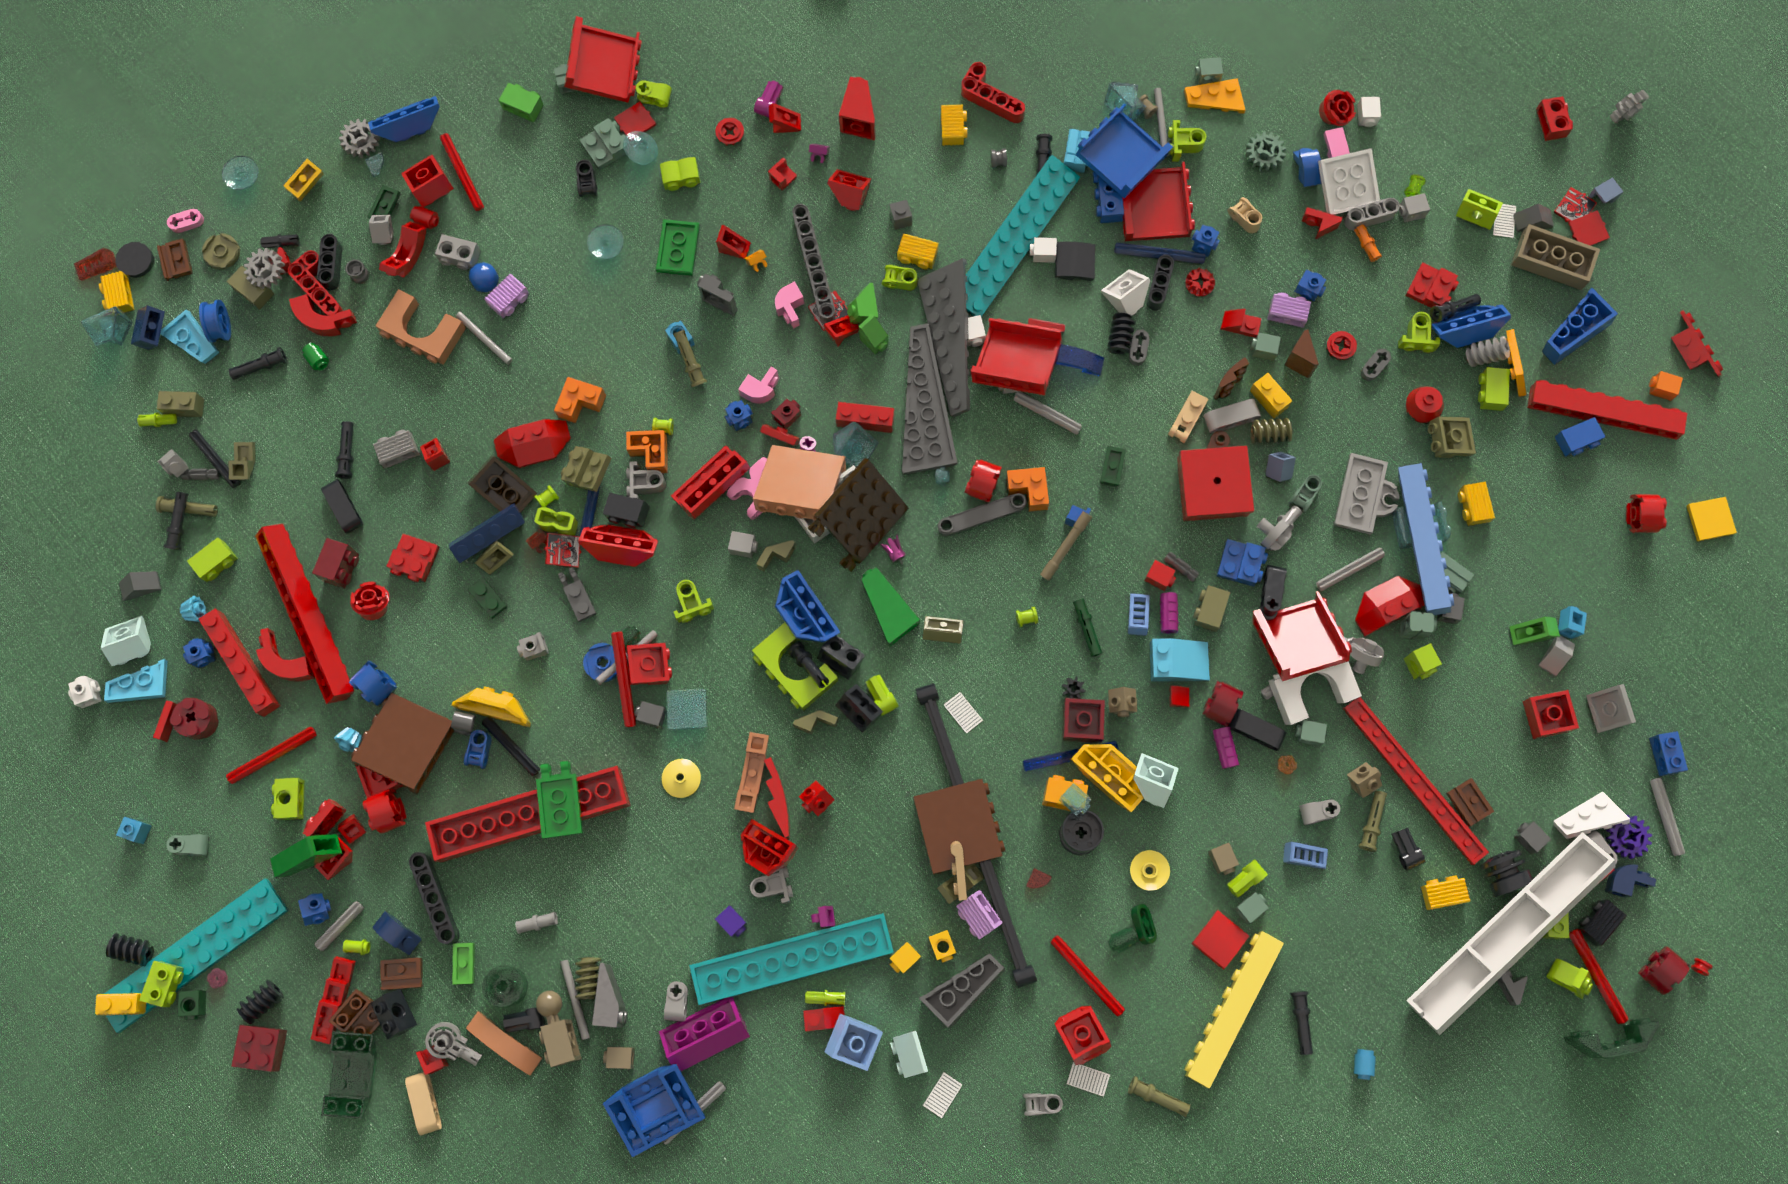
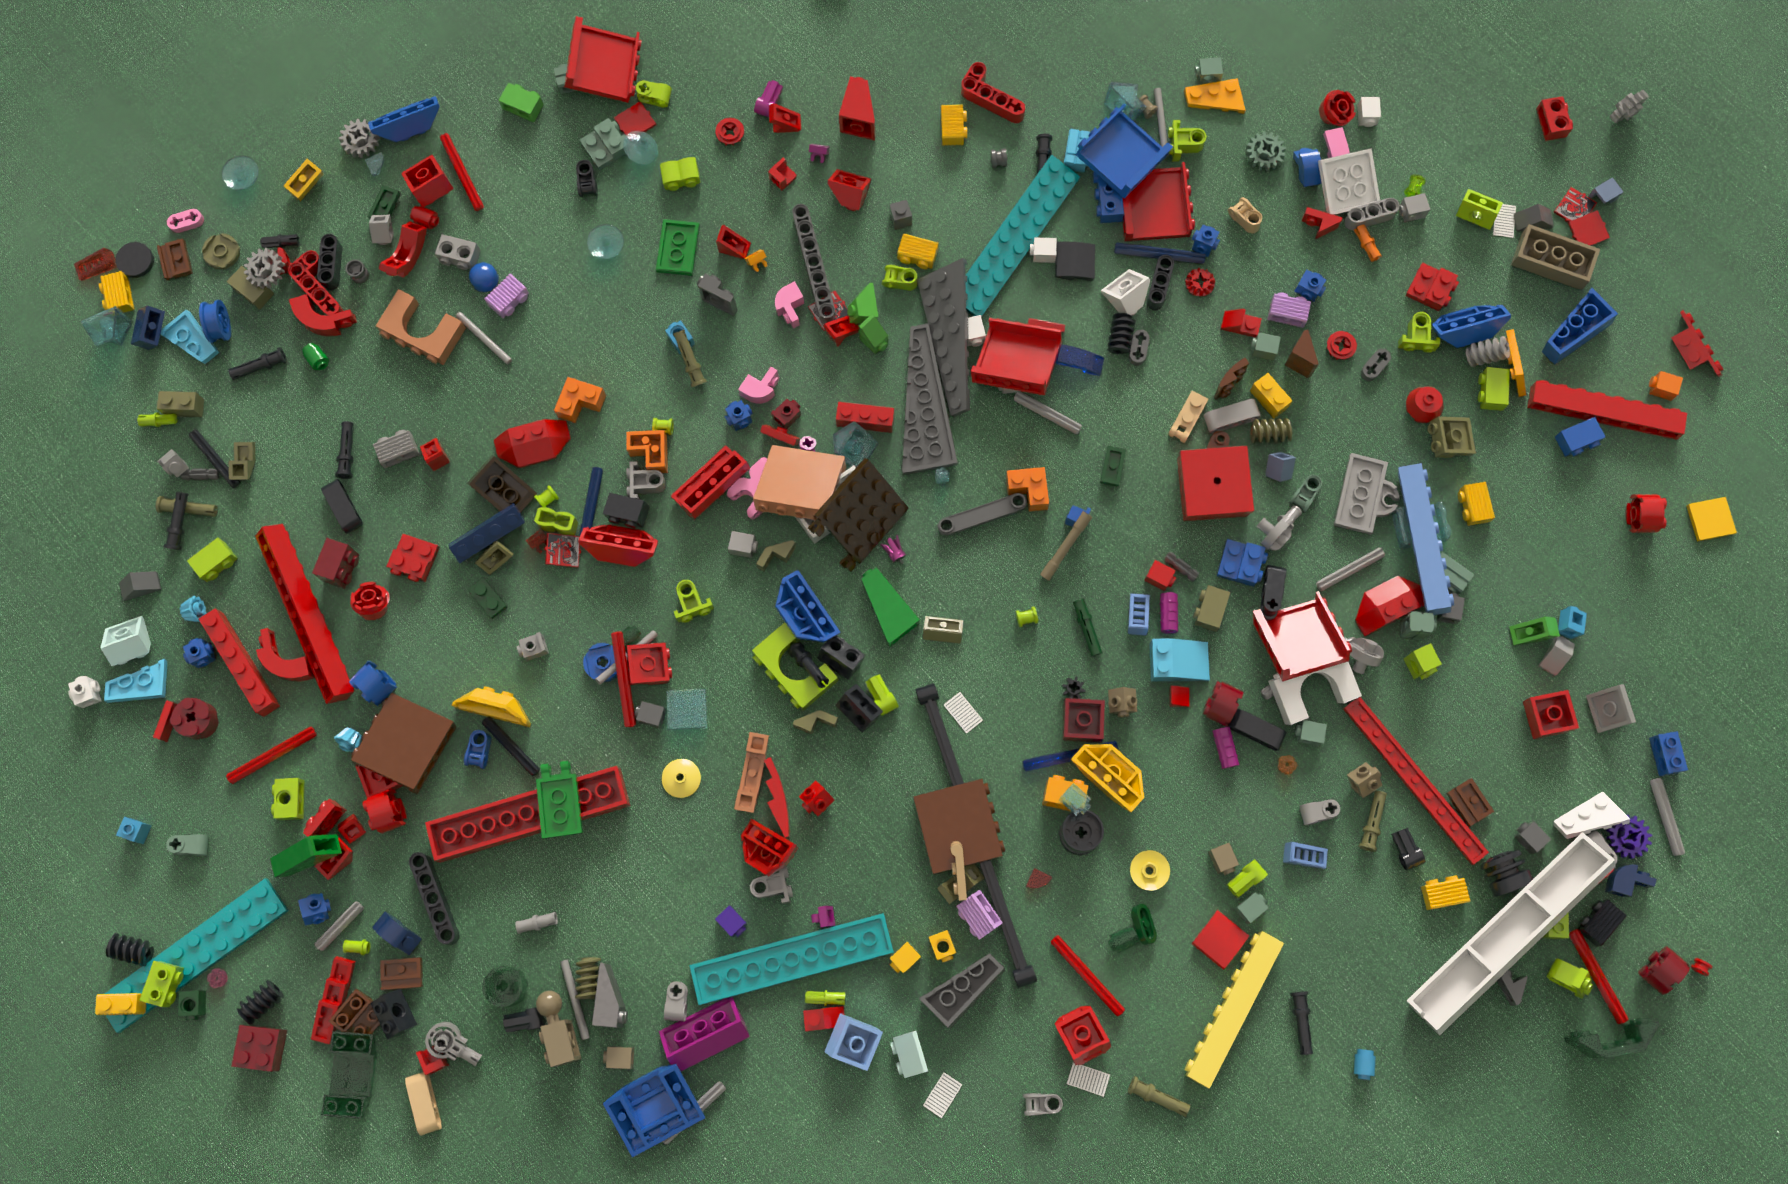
dark grey piece [451,711,476,736] -> none
bright green plate [452,943,475,985] -> none
nougat slope [466,1011,543,1075] -> none
dark grey hinge [558,567,597,622] -> none
olive plate [561,446,612,492] -> none
red brick [964,459,1002,503] -> none
light aqua slope [1133,753,1178,808] -> none
black pin [1430,294,1481,322] -> none

